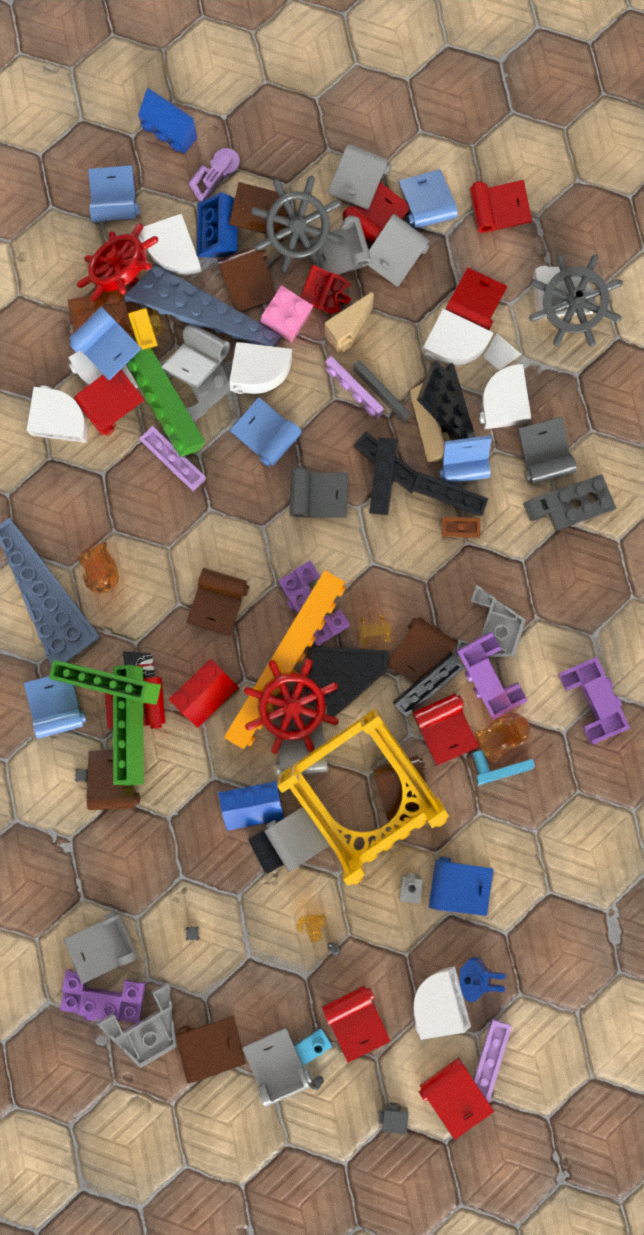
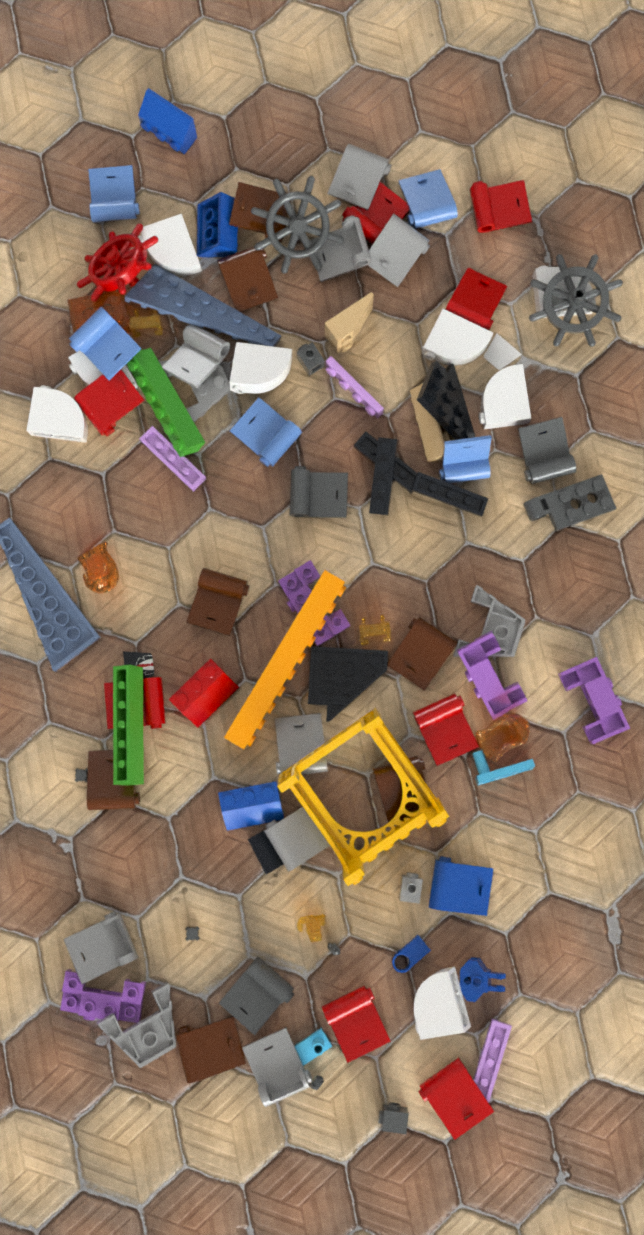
medium blue door [24,676,86,739] -> none
bright green brick [49,660,161,705] -> none
yellow tile [128,308,158,350] -> none
lavender piece [189,148,240,202] -> none
red piece [244,658,339,754] -> none
bright pink brick [261,285,313,343] -> none
red plate [300,265,352,314] -> none
dark grey tile [353,360,410,423] -> none
black plate [393,652,465,717] -> none
dark orange plate [441,517,481,538] -> none
none -> dark grey door [219,957,294,1035]
none -> dark grey brick [297,342,325,376]
none -> blue piece [392,935,431,973]

